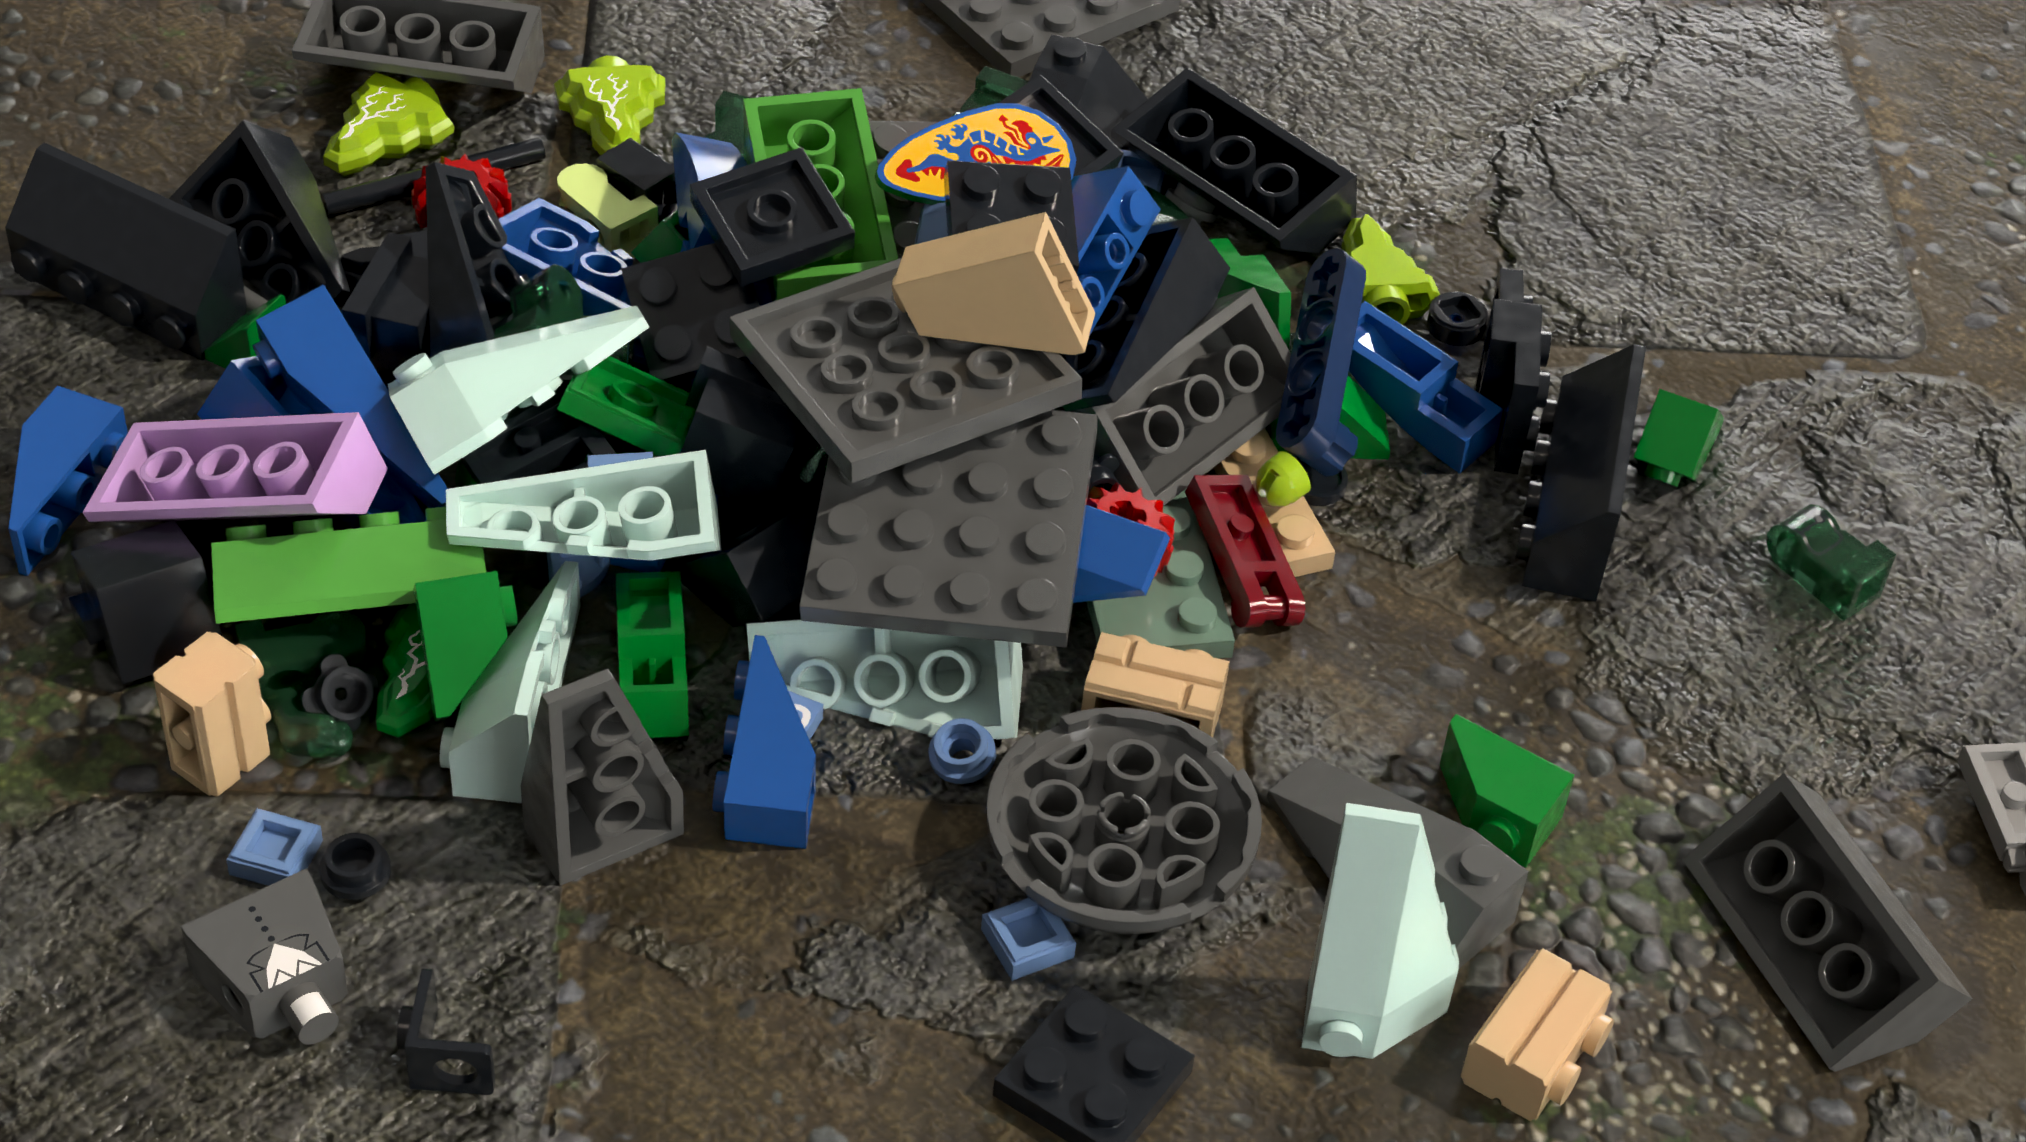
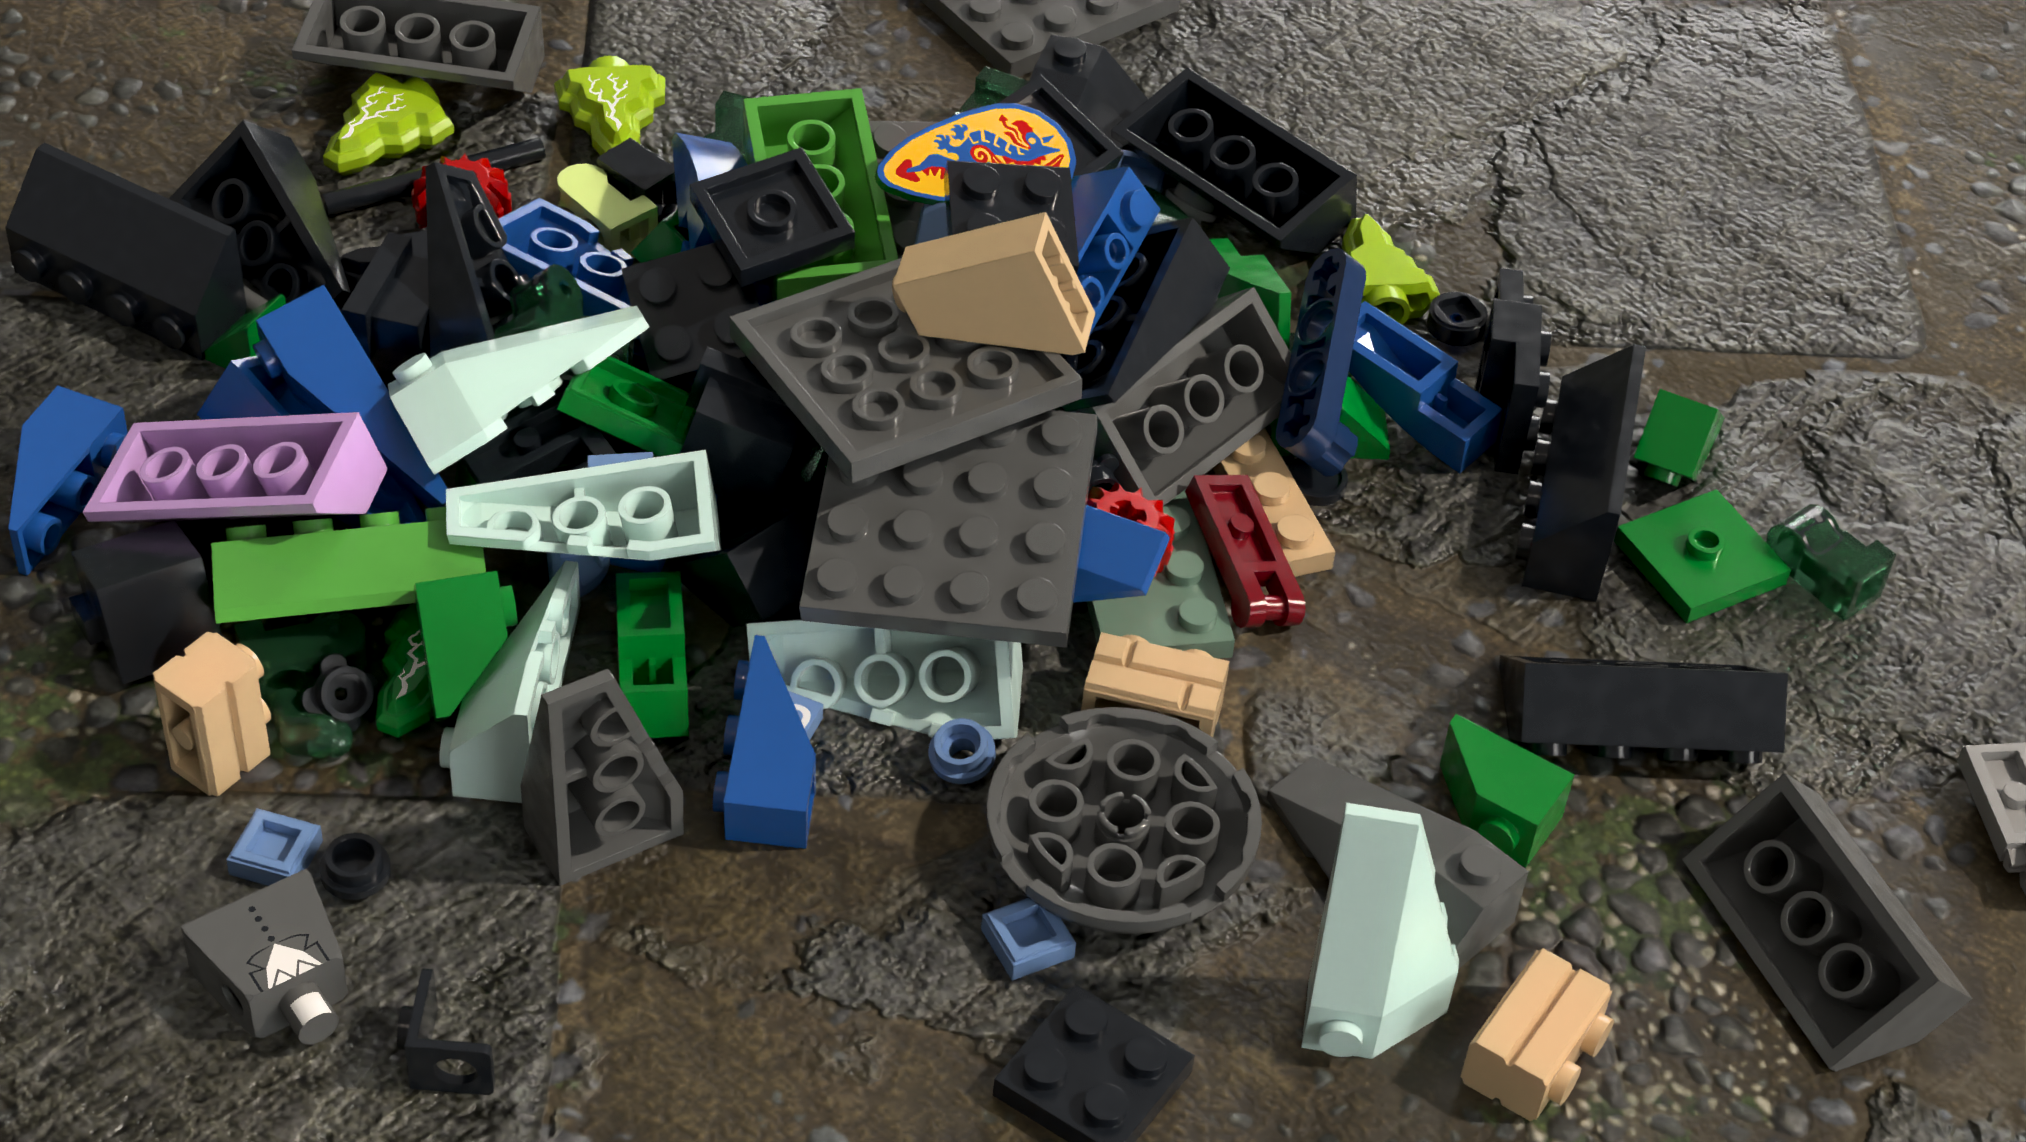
lime hinge [1255,451,1311,507] -> none
none -> black slope [1499,655,1788,764]
none -> green plate [1614,489,1791,624]

